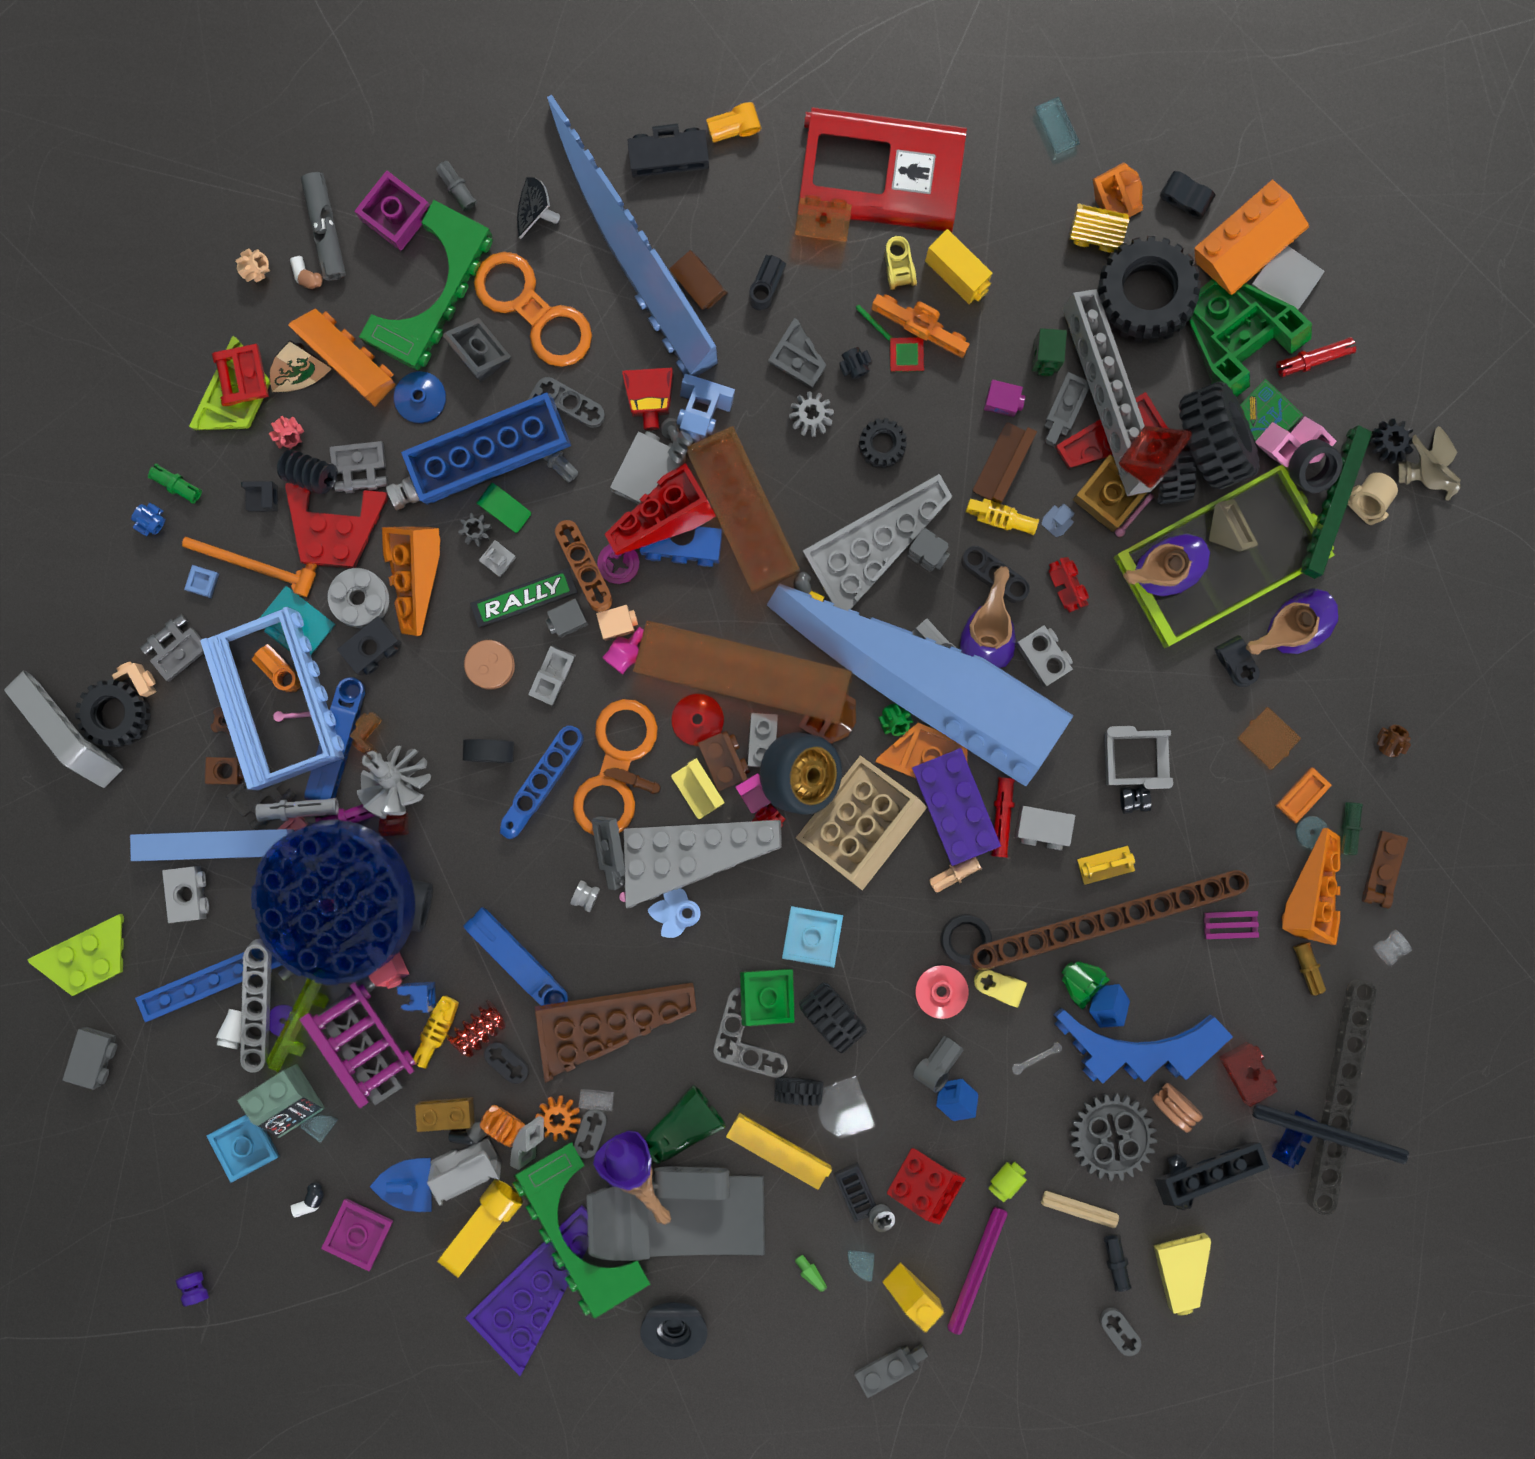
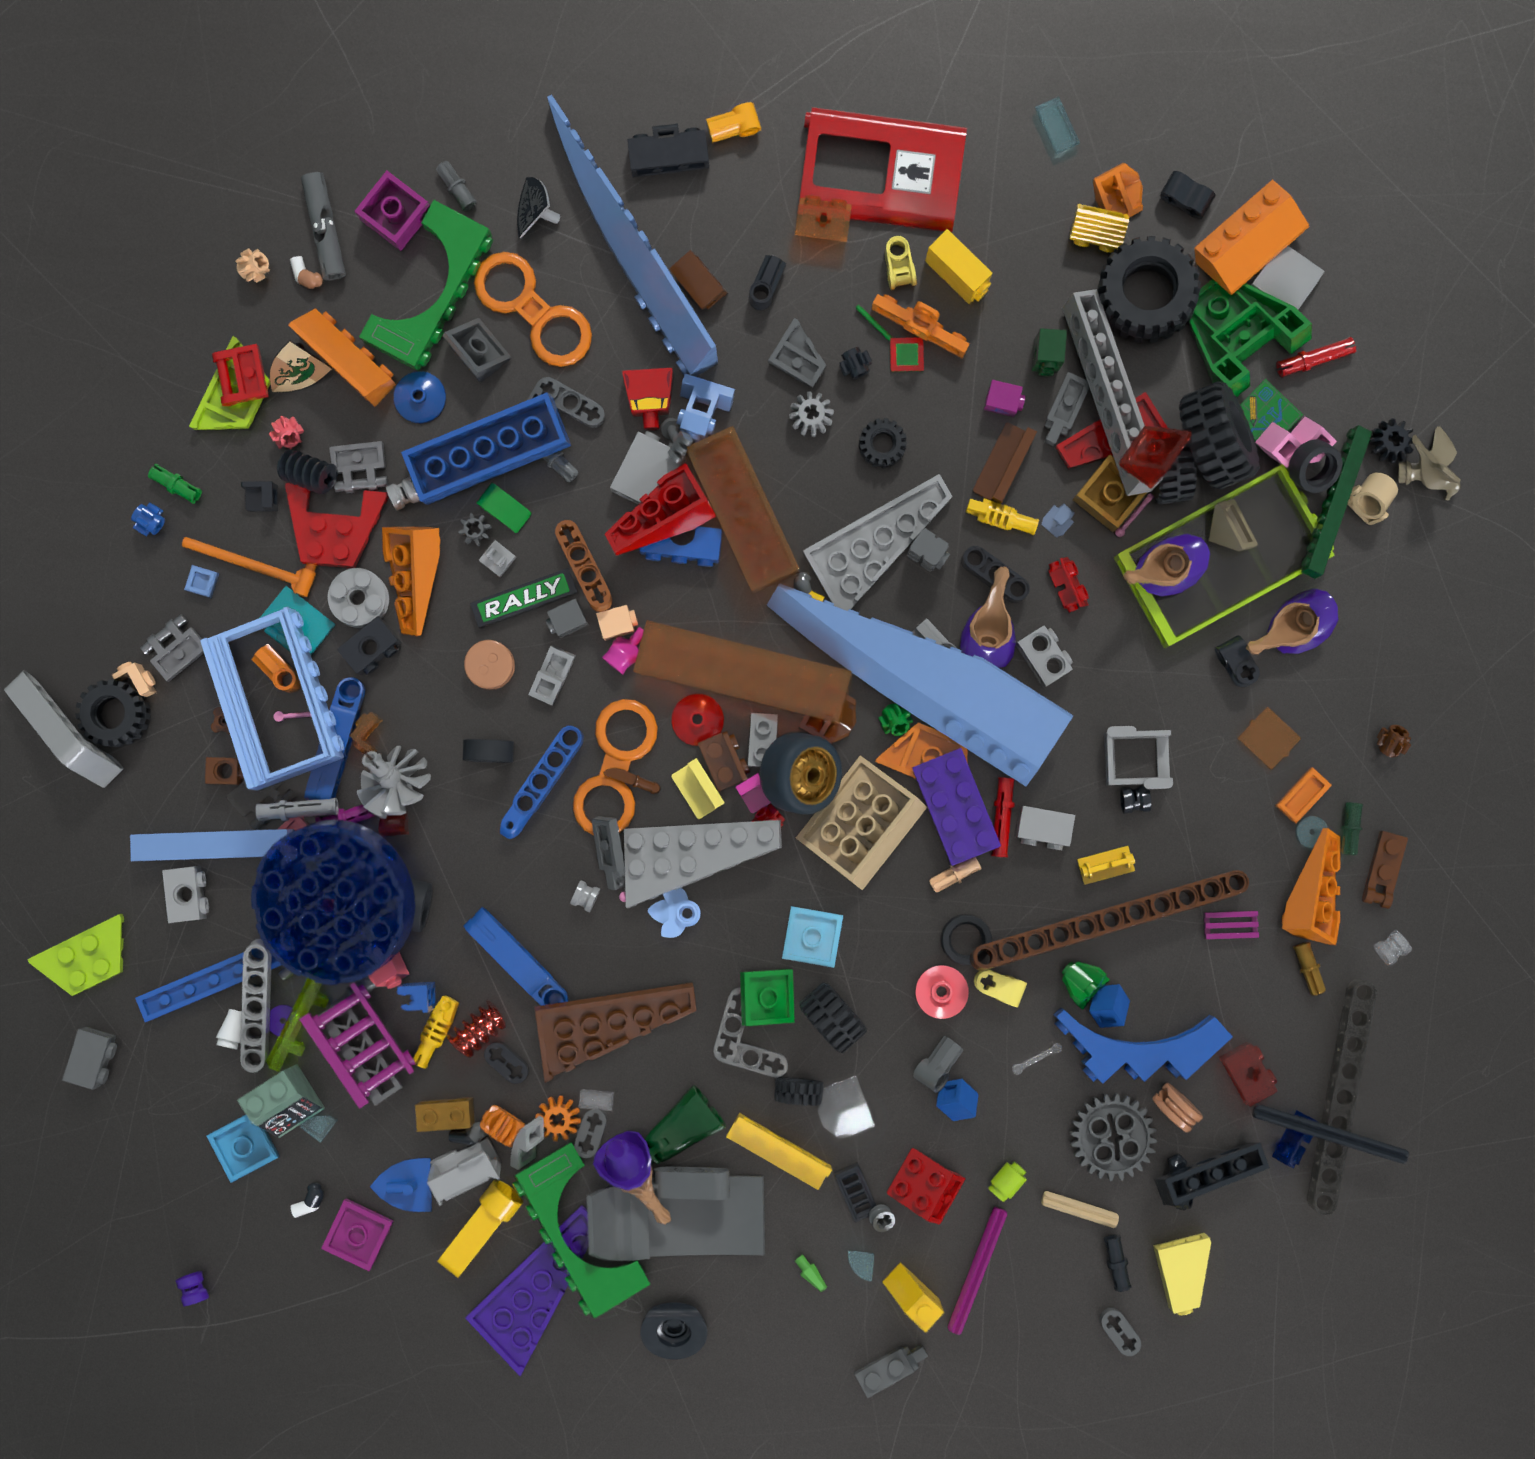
magenta gear [597,544,640,585] -> none

